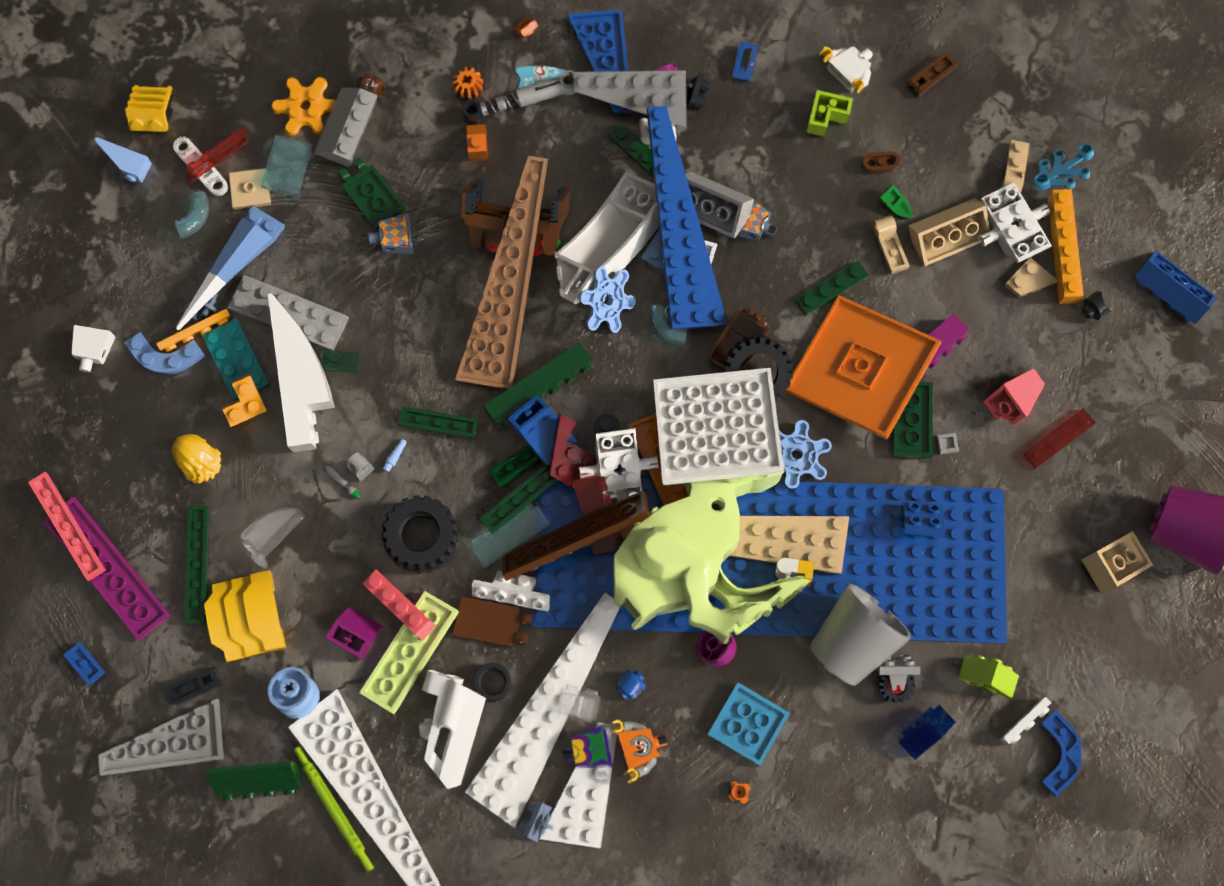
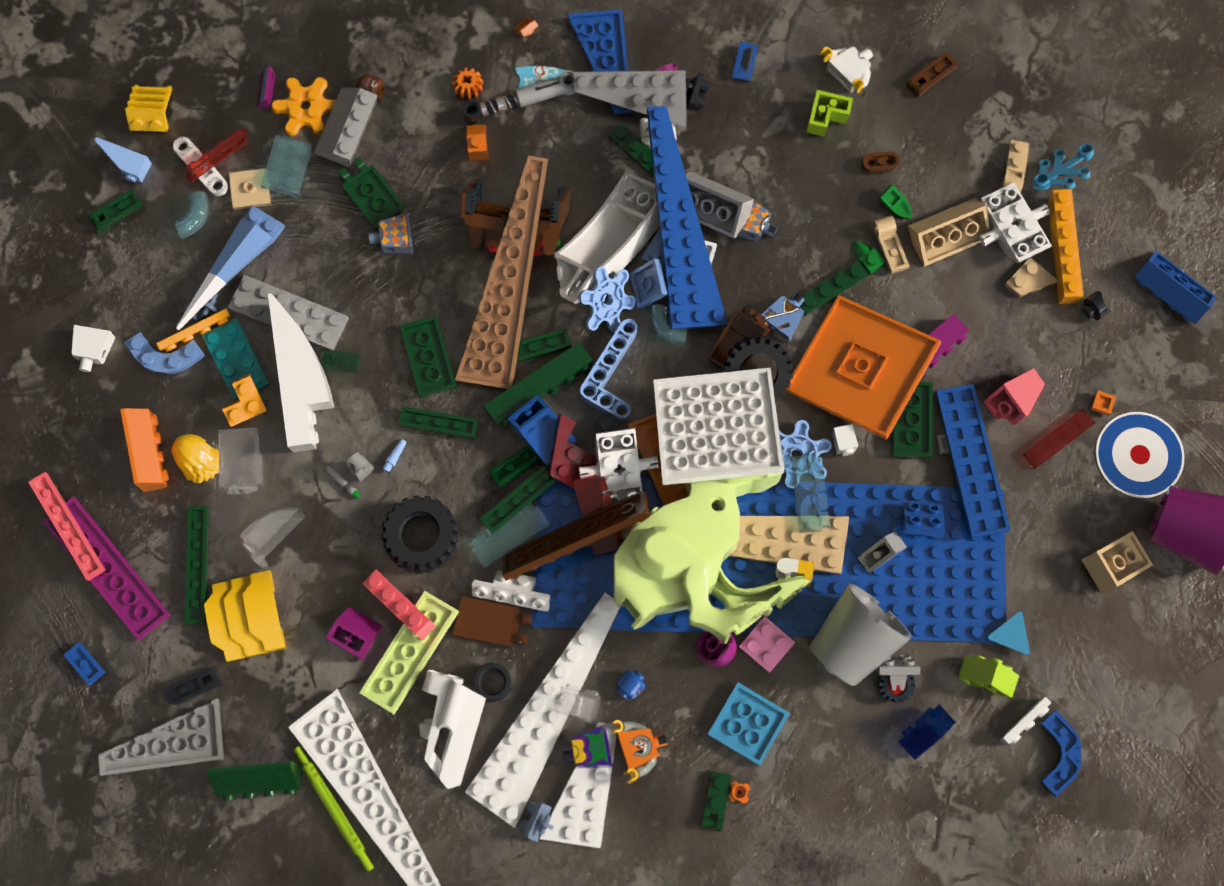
light blue wheel [268,667,319,719] -> none
none -> dark green plate [88,189,144,233]
none -> orange slope [120,408,169,492]
none -> clear piece [218,427,263,495]
none -> magenta slope [257,66,275,108]
none -> dark green plate [400,316,457,398]
none -> dark green plate [517,328,572,363]
none -> light blue beam [580,319,637,423]
none -> medium blue plate [630,258,668,309]
none -> dark green plate [701,771,732,832]
none -> bright pink plate [739,616,795,673]
none -> medium blue torso [762,293,805,342]
none -> clear light blue windscreen [790,455,830,533]
none -> white brick [832,424,858,456]
none -> green plate [853,241,886,275]
none -> light grey slope [858,531,907,573]
none -> blue plate [935,384,1011,539]
none -> dark azure piece [988,612,1030,655]
none -> orange plate [1090,390,1116,416]
none -> sticker [1096,412,1185,498]

